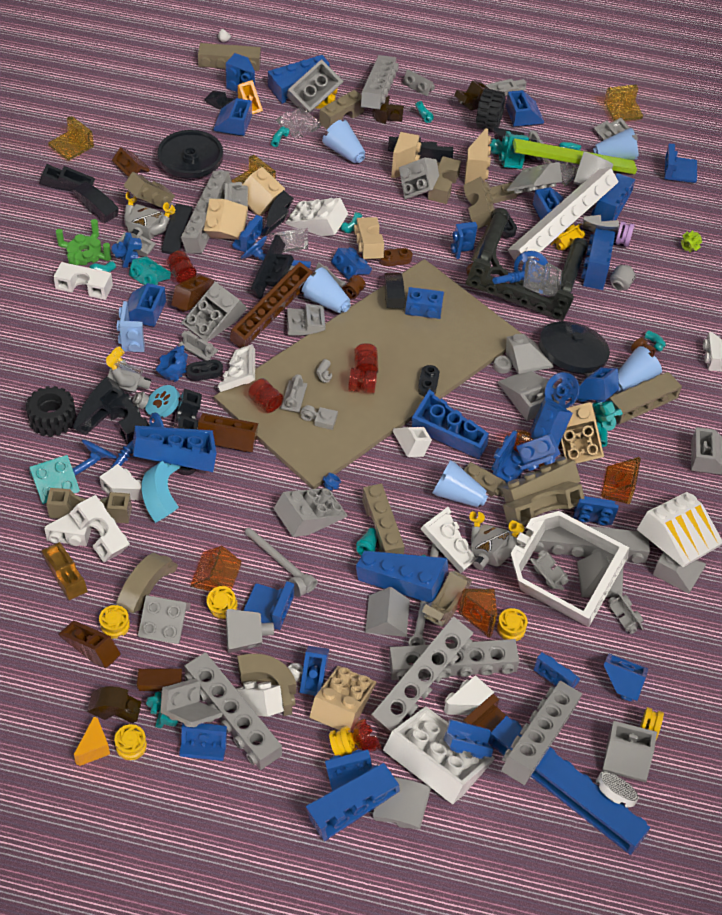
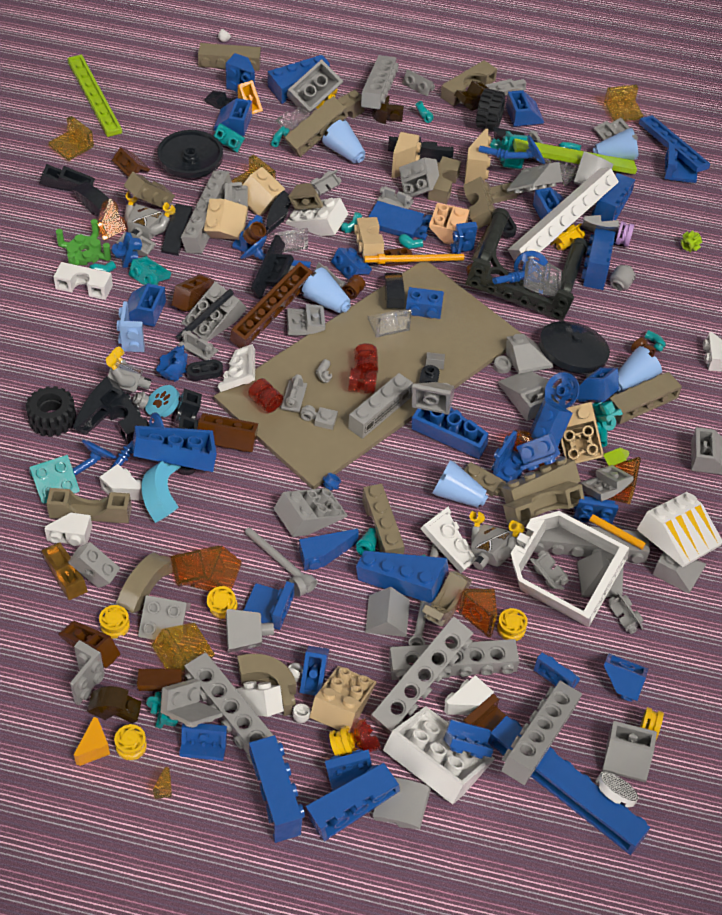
white arch [70,495,130,562] -> none
clear red wheel [167,251,197,283] -> none
white slope [393,427,432,457] -> none
none -> lime tile [67,55,122,137]
none -> light grey brick [68,542,120,588]
none -> light grey bracket [70,640,105,705]
none -> clear orange slope [98,198,127,240]
none -> clear yellow bracket [152,623,215,671]
none -> clear yellow slope [153,767,172,799]
none -> clear orange slope [170,545,221,587]
none -> black bar [176,288,235,341]
none -> teal hips [213,123,245,152]
none -> reddish brown wheel [243,221,266,245]
none -> blue wedge [249,735,305,843]
none -> dark tan brick [285,96,348,157]
none -> dark tan slope [288,183,324,210]
none -> white hinge [293,704,311,723]
none -> blue slope [299,529,359,570]
none -> light grey hinge [310,169,341,196]
none -> light grey brick [348,373,413,439]
none -> light orange bar [364,254,465,264]
none -> clear slope [367,309,412,338]
none -> blue tile [369,201,432,241]
none -> light grey hinge [377,186,414,209]
none -> teal arm [398,234,423,249]
none -> light grey slope [412,382,455,415]
none -> light grey slope [425,352,445,369]
none -> light nougat slope [429,203,470,245]
none -> dark tan arch [441,60,497,106]
none -> blue dish [479,135,545,165]
none -> light grey slope [580,465,634,501]
none -> light orange bar [589,514,646,550]
none -> lime slope [604,448,630,466]
none -> blue plate [639,115,710,173]

